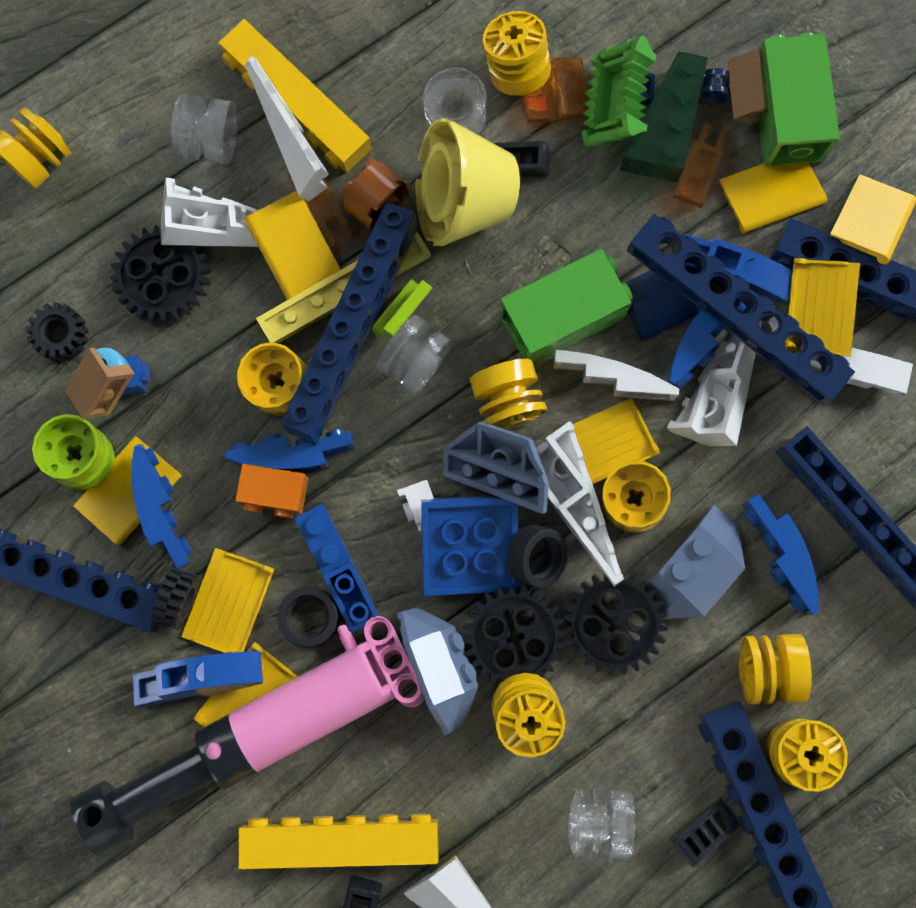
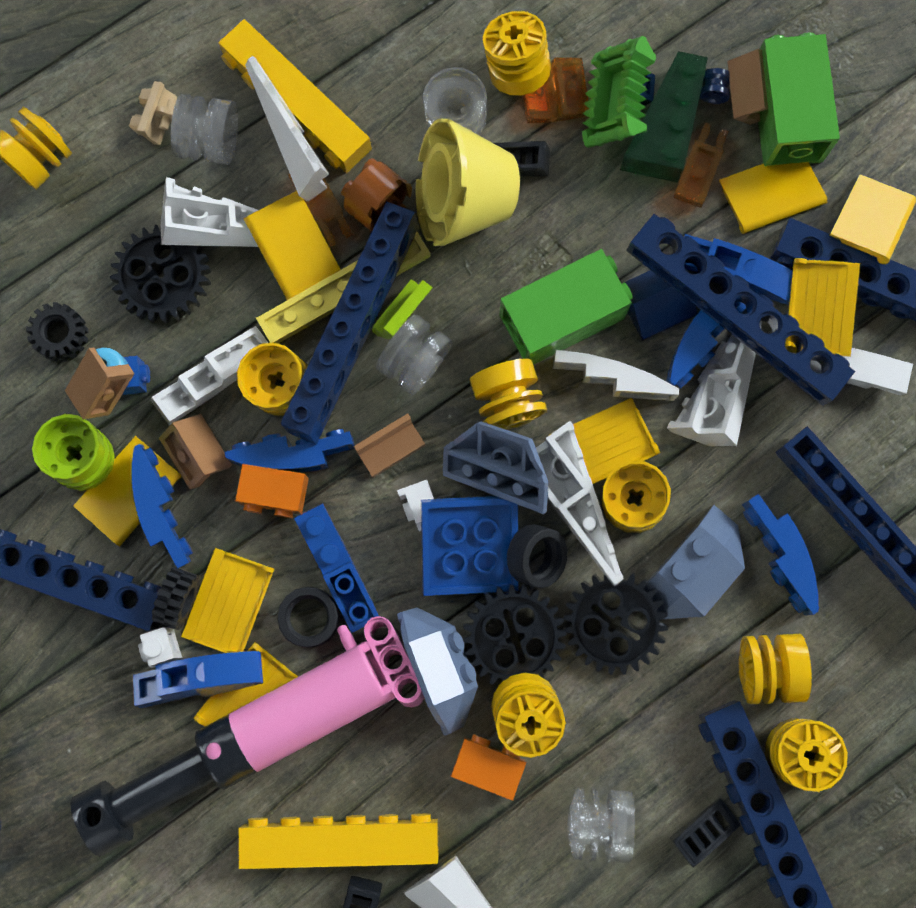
none -> tan hips [129,81,182,145]
none -> white brick [138,627,182,668]
none -> white slope [151,326,268,425]
none -> medium nougat panel [159,414,232,490]
none -> medium nougat panel [354,413,425,478]
none -> orange brick [451,734,527,801]

